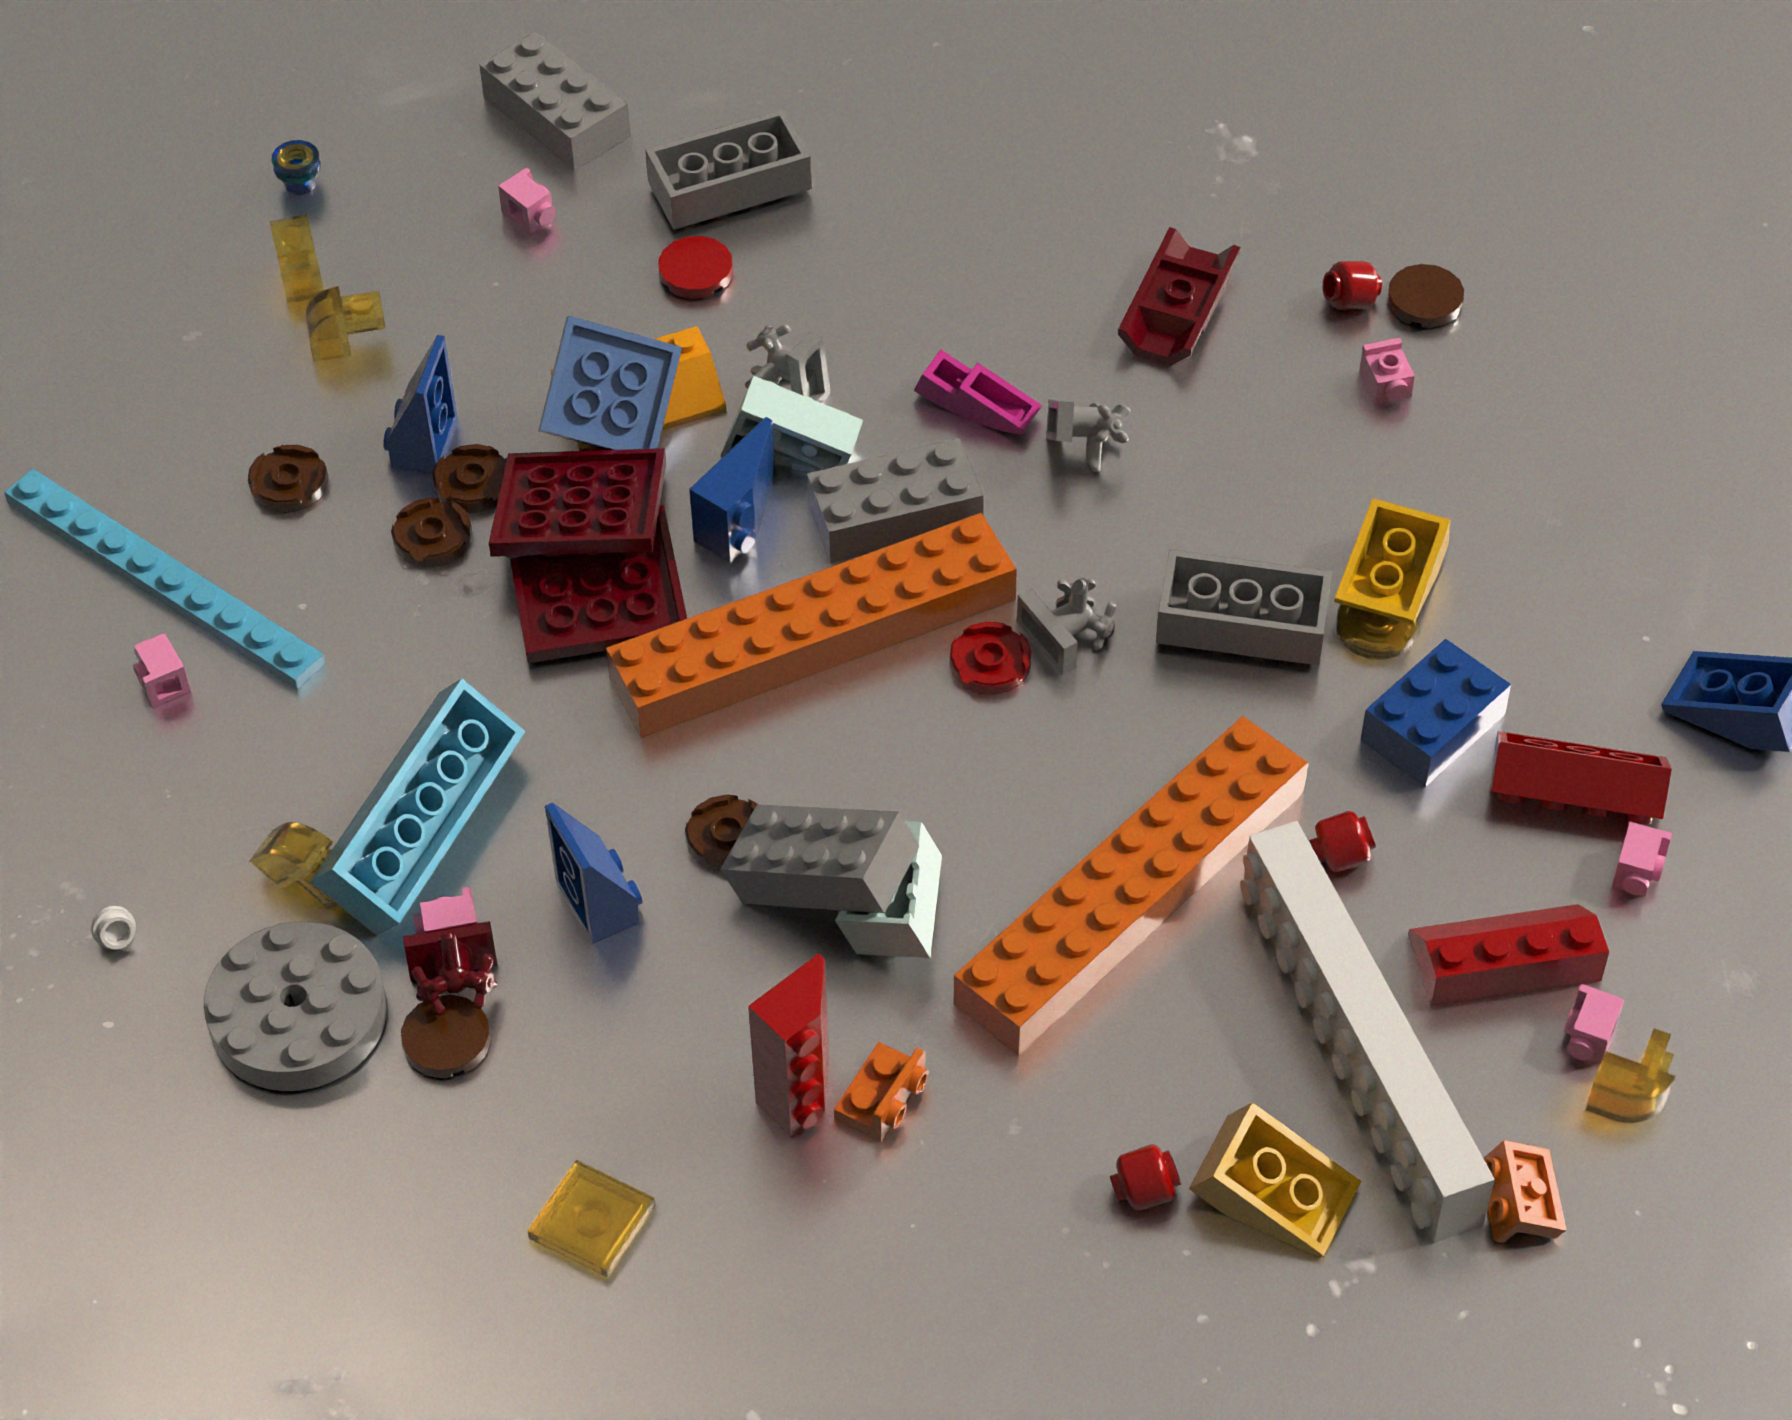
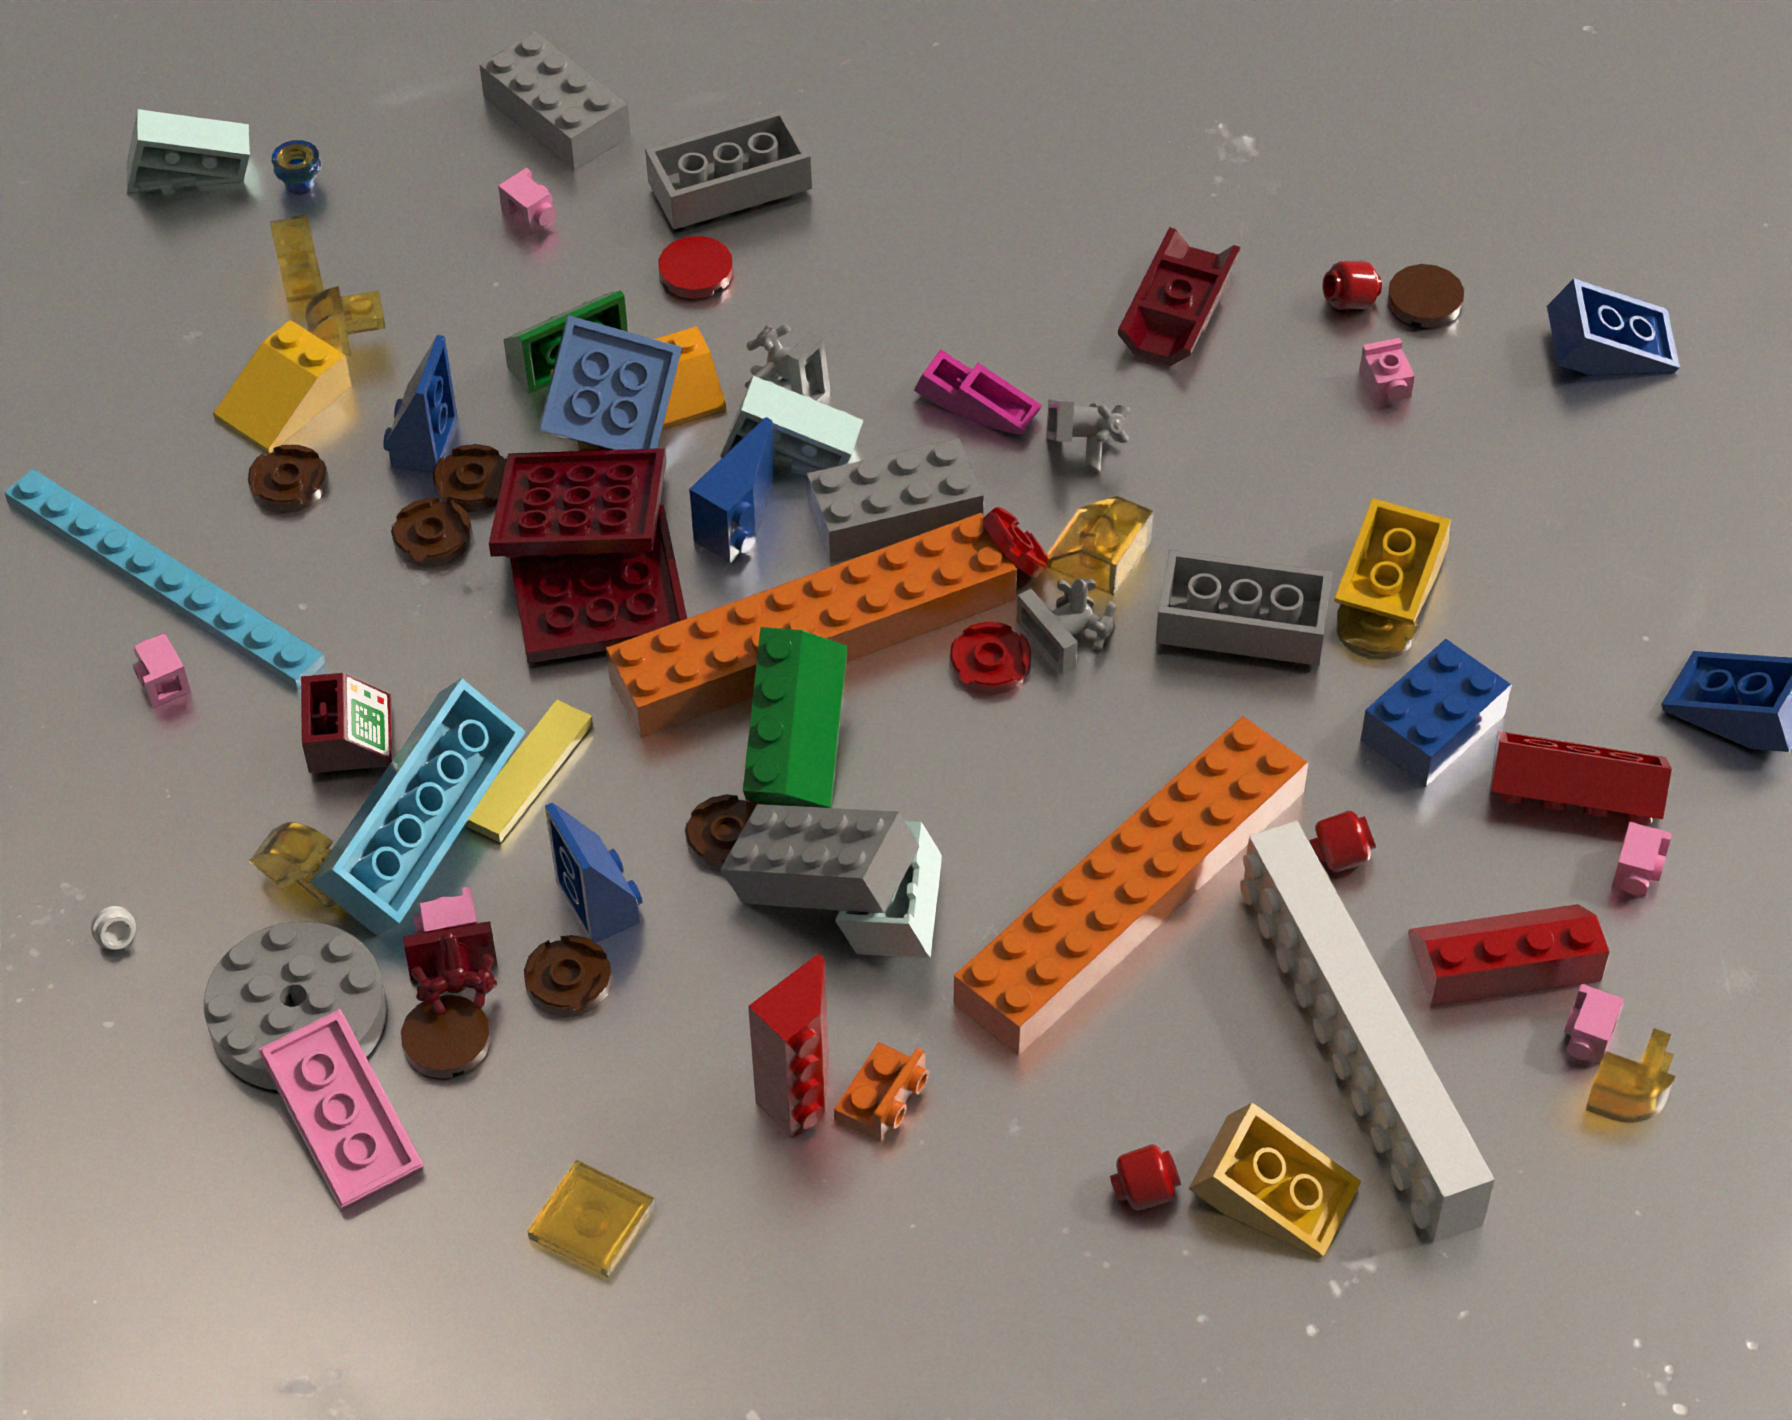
orange bracket [1483,1140,1566,1243] -> none
none -> light aqua wedge [127,109,250,193]
none -> yellow slope [213,320,352,454]
none -> bright pink tile [258,1009,424,1211]
none -> dark red slope [301,673,393,773]
none -> light yellow tile [465,700,593,843]
none -> green slope [503,290,628,394]
none -> reddish brown tile [524,935,612,1017]
none -> green slope [743,627,848,808]
none -> red tile [983,507,1048,578]
none -> clear yellow slope [1047,496,1153,596]
none -> blue slope [1547,278,1680,375]

